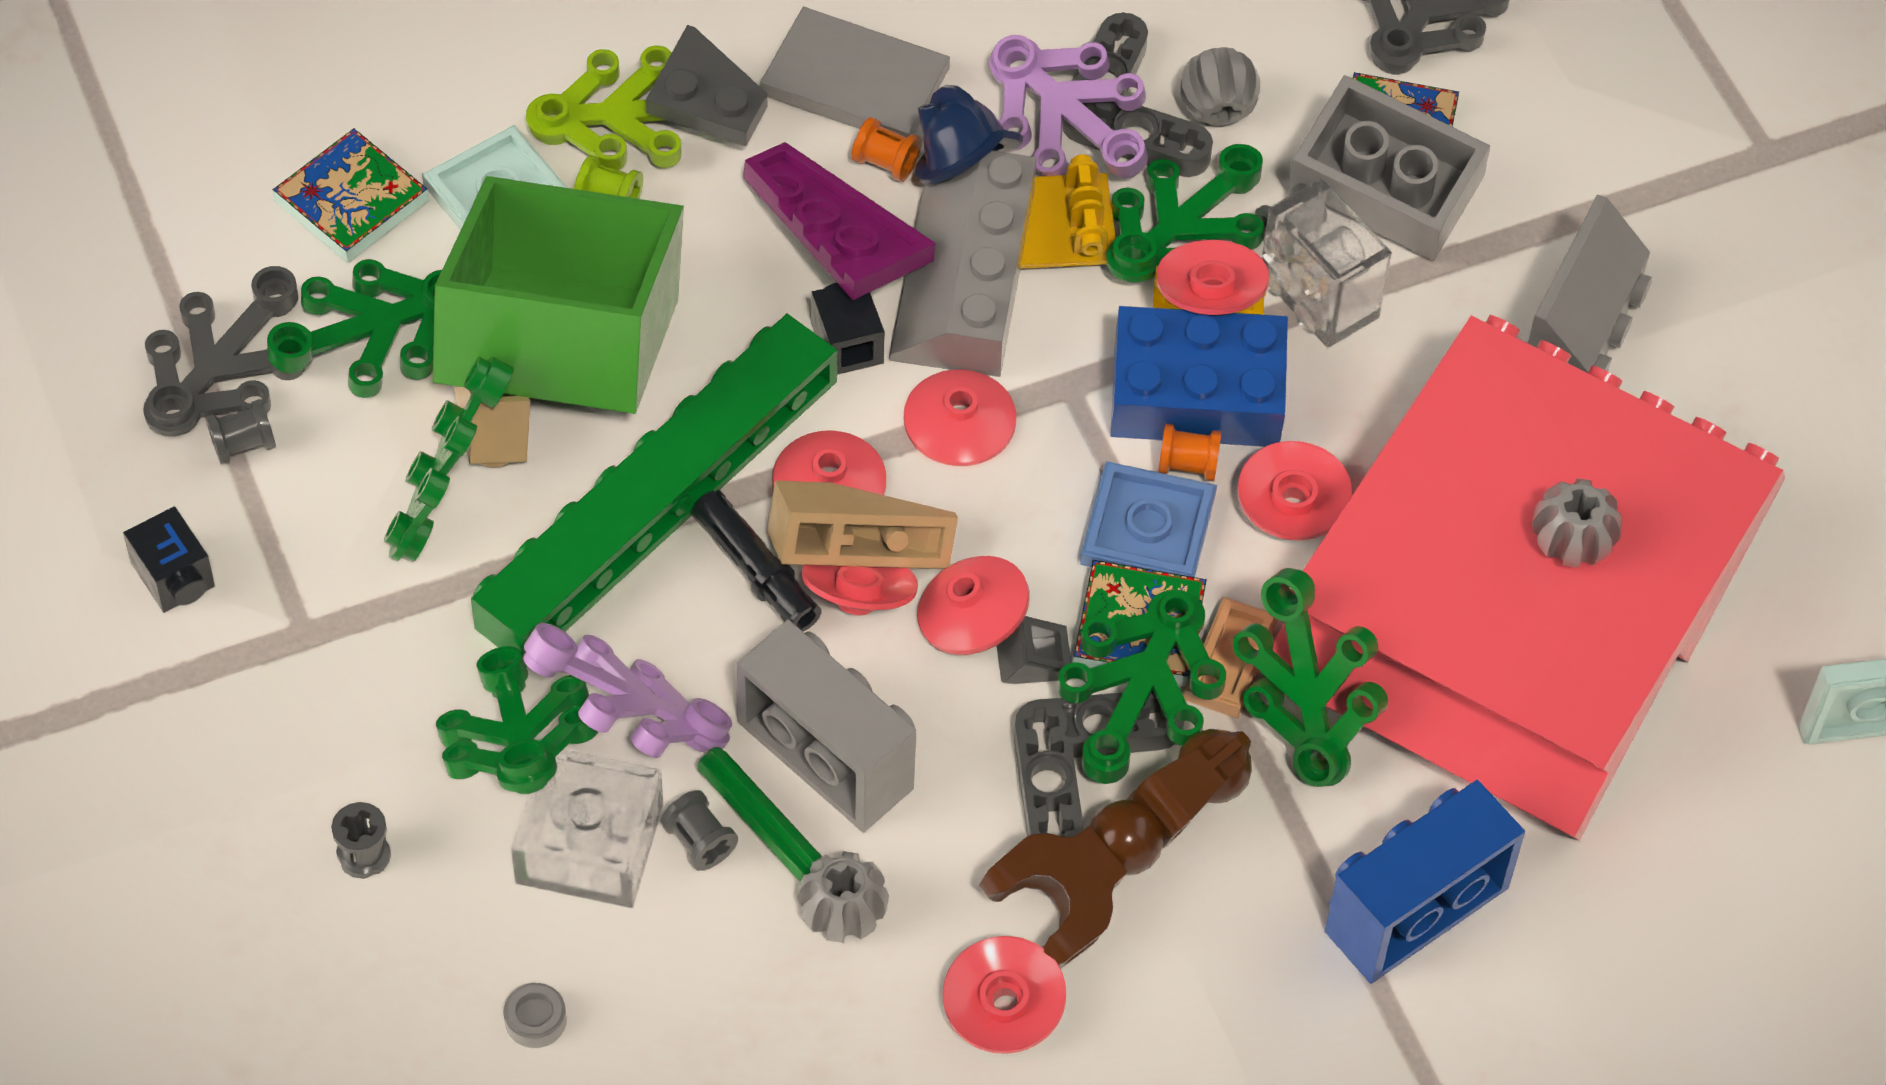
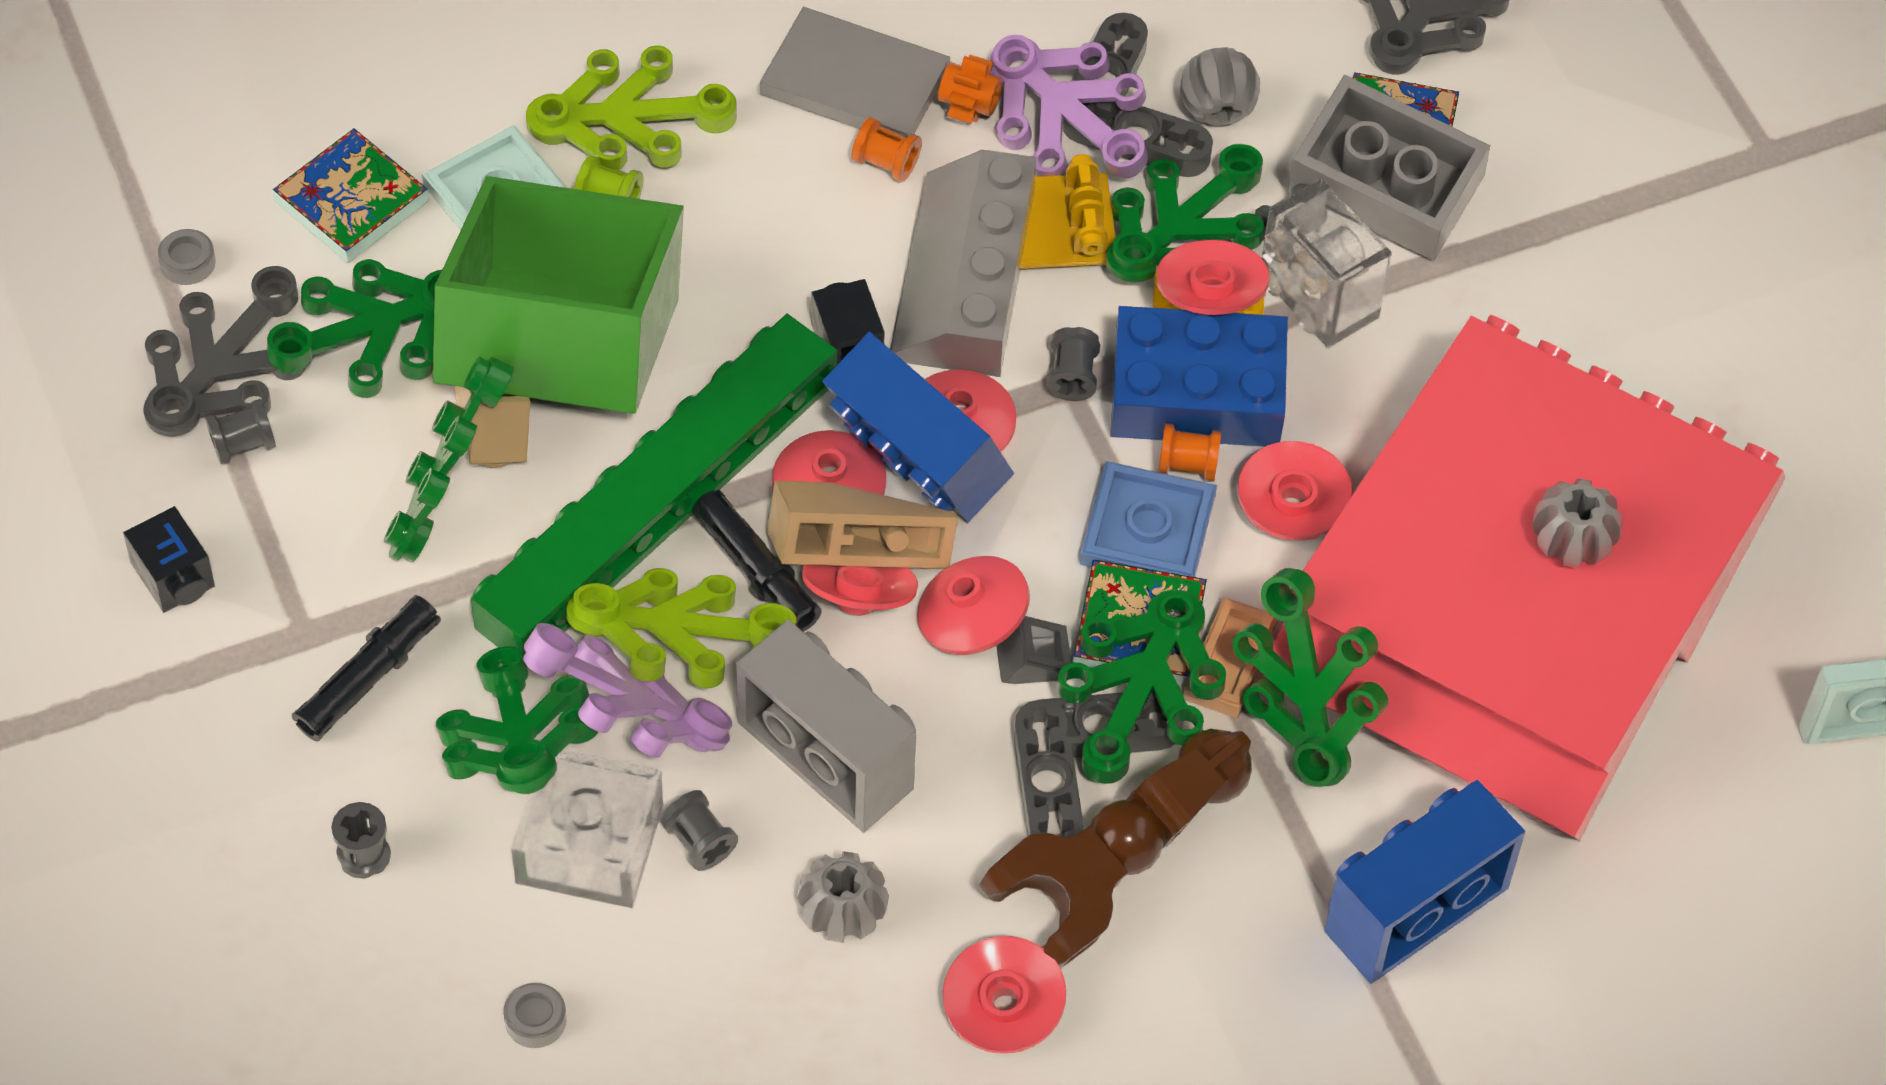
dark grey wing [646,25,768,146] -> none
green axle [697,747,822,882] -> none
magenta wing [743,142,936,300] -> none
dark blue helmet [915,85,1023,184] -> none
light grey slope [1528,194,1653,373] -> none
none -> light grey tile [158,229,216,285]
none -> black pin [291,595,441,742]
none -> lime plant [566,568,796,688]
none -> blue brick [822,331,1015,523]
none -> orange gear [938,54,1003,124]
none -> dark grey bush [1046,327,1101,401]

